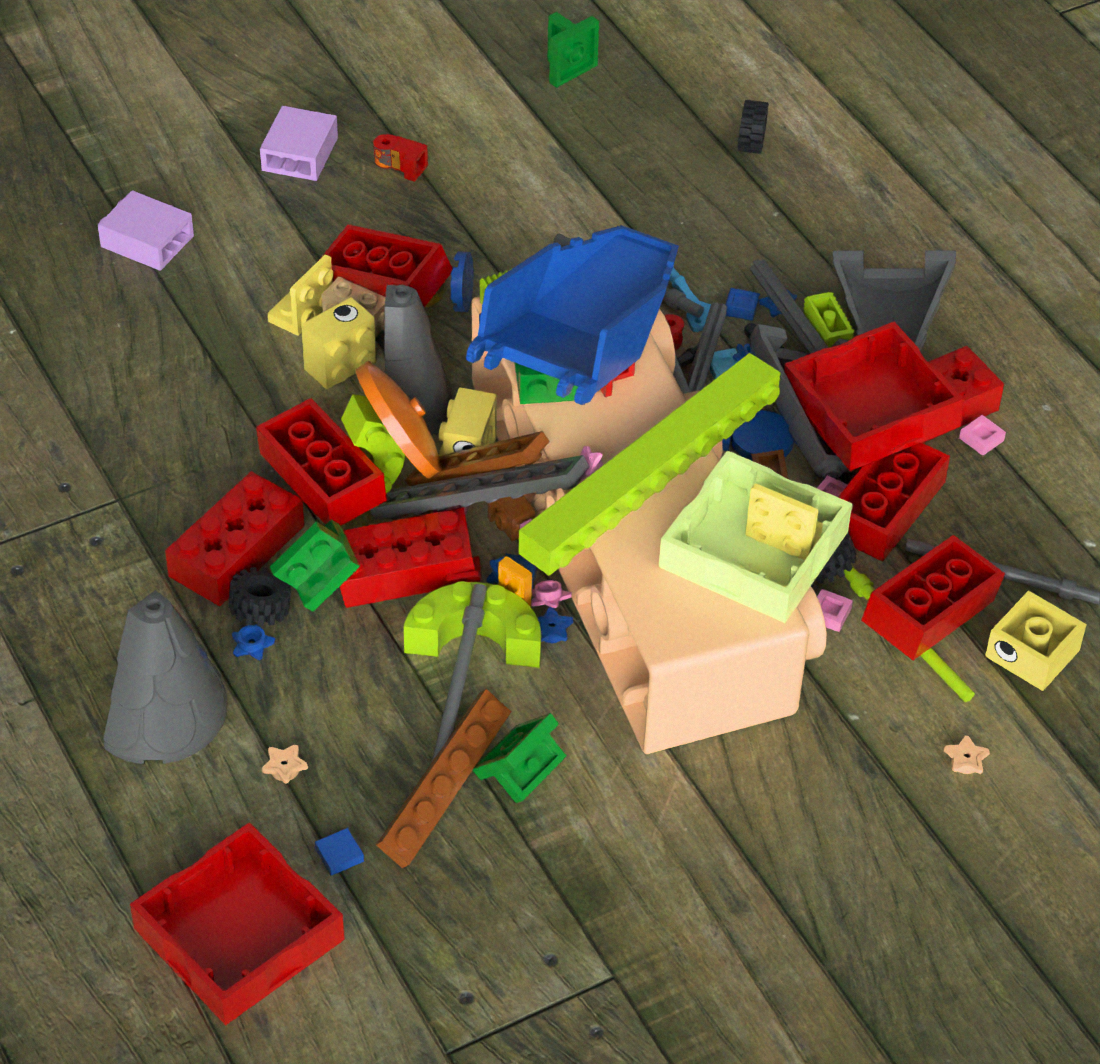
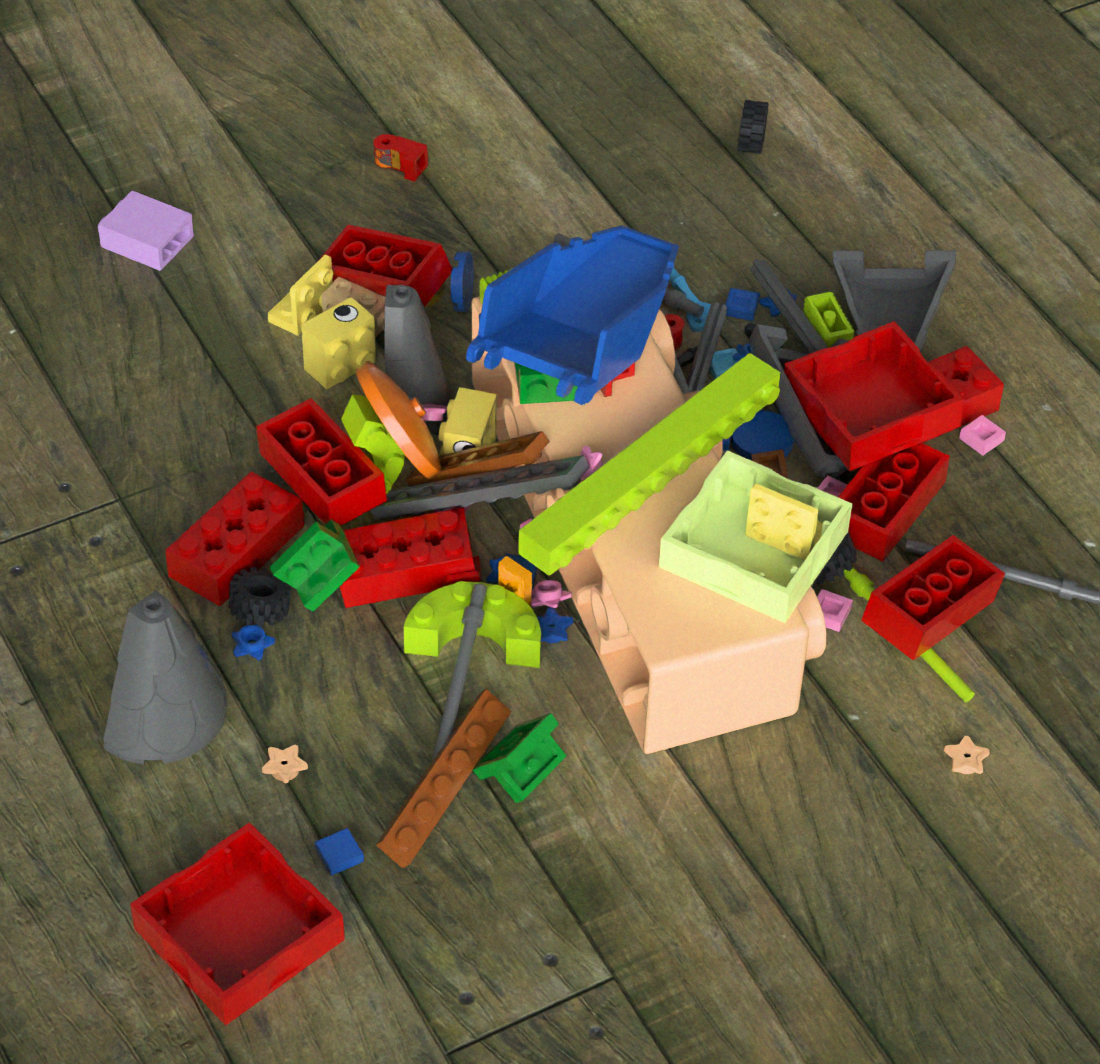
lavender brick [260,106,338,181] -> none
dark orange brick [487,495,535,542] -> none
green bracket [547,11,599,88] -> none
light yellow brick [985,590,1087,691] -> none
none -> bright pink plate [422,403,448,421]

